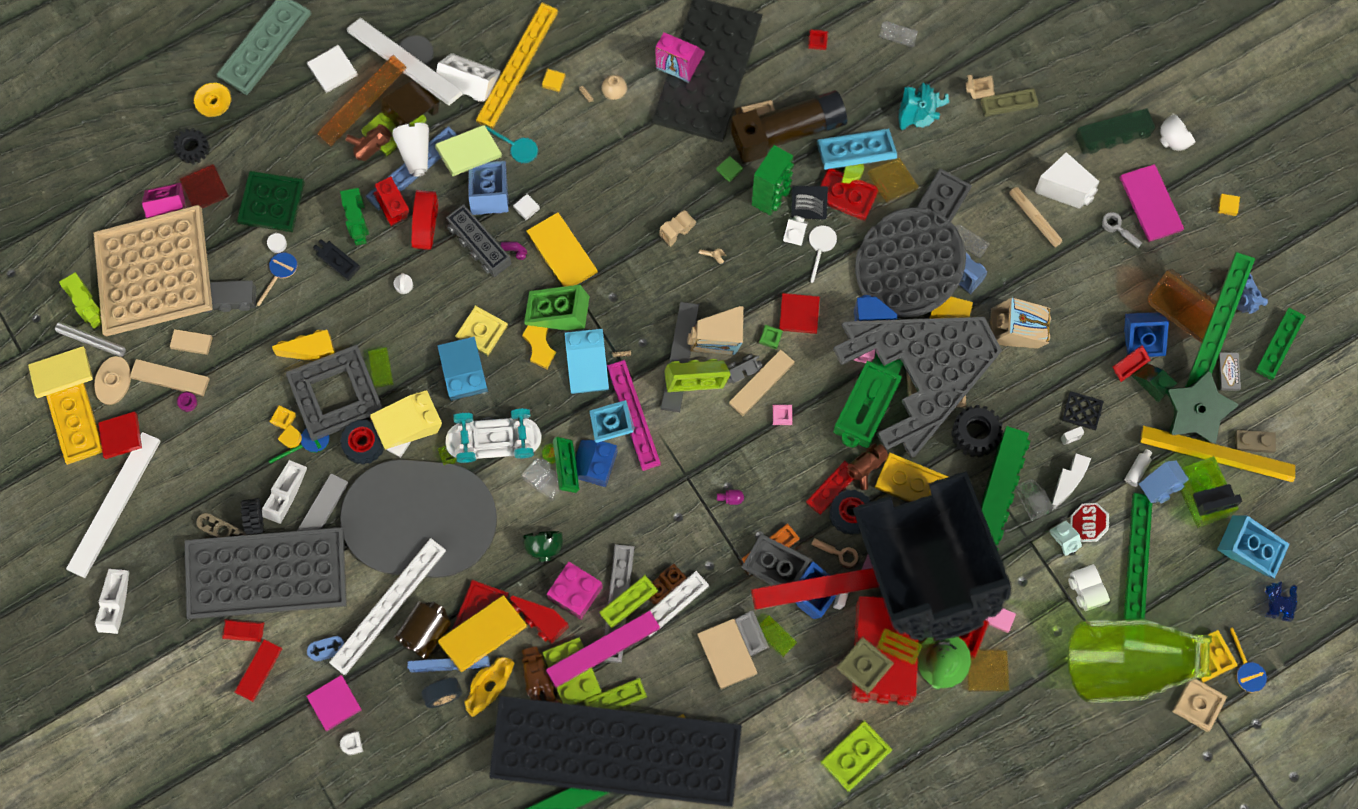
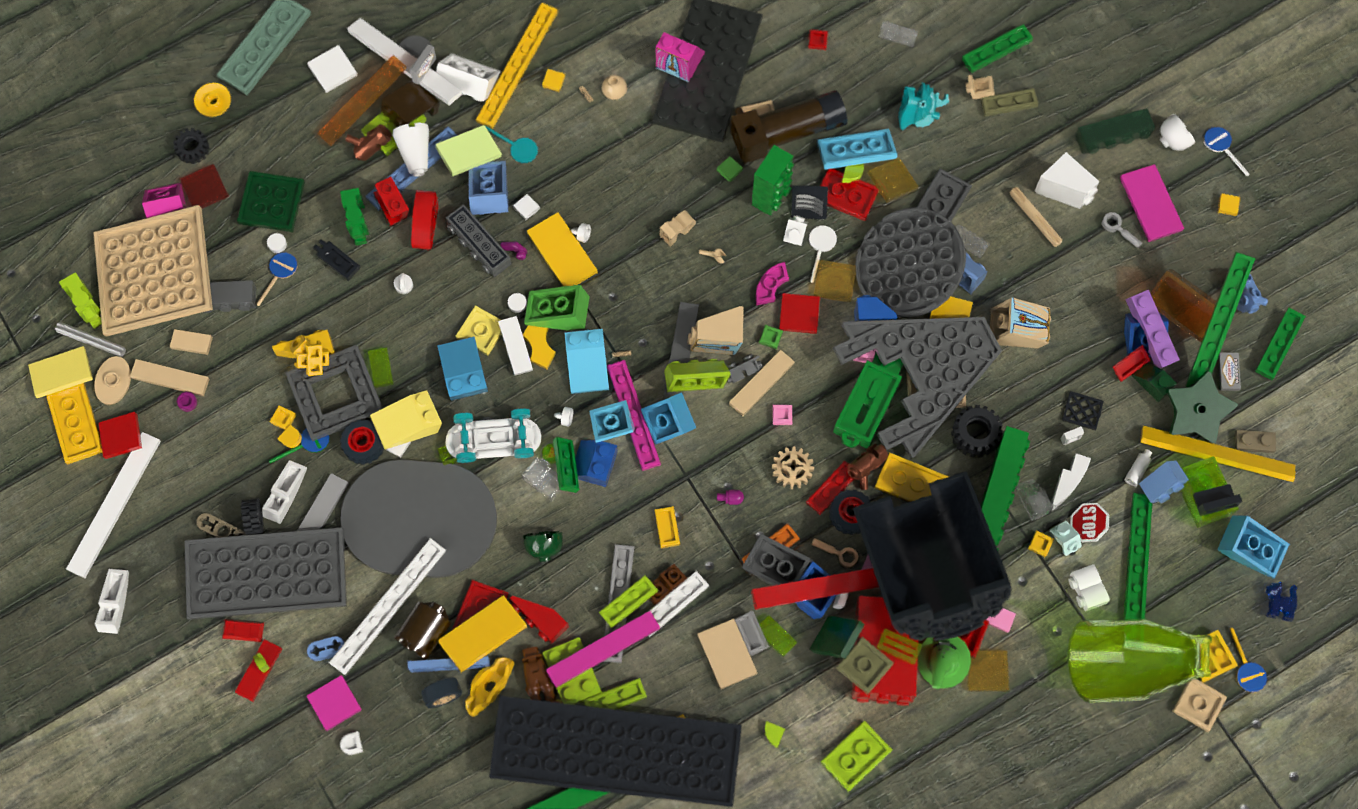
dark pink brick [547,562,603,620] -> none
none -> lime tile [253,652,270,673]
none -> yellow piece [290,335,329,376]
none -> light grey tile [410,45,436,85]
none -> white tile [498,316,533,376]
none -> white piece [508,293,527,313]
none -> white tile [554,407,573,427]
none -> white tile [571,223,591,243]
none -> dark azure slope [641,392,696,445]
none -> yellow tile [654,506,680,548]
none -> dark pink tile [755,262,789,306]
none -> lime tile [765,721,785,748]
none -> tan gear [772,446,814,489]
none -> dark green tile [809,616,865,659]
none -> clear yellow tile [814,260,856,303]
none -> green plate [962,24,1033,74]
none -> yellow tile [1028,531,1054,557]
none -> medium lavender arch [1125,290,1180,368]
none -> blue piece [1204,127,1249,176]

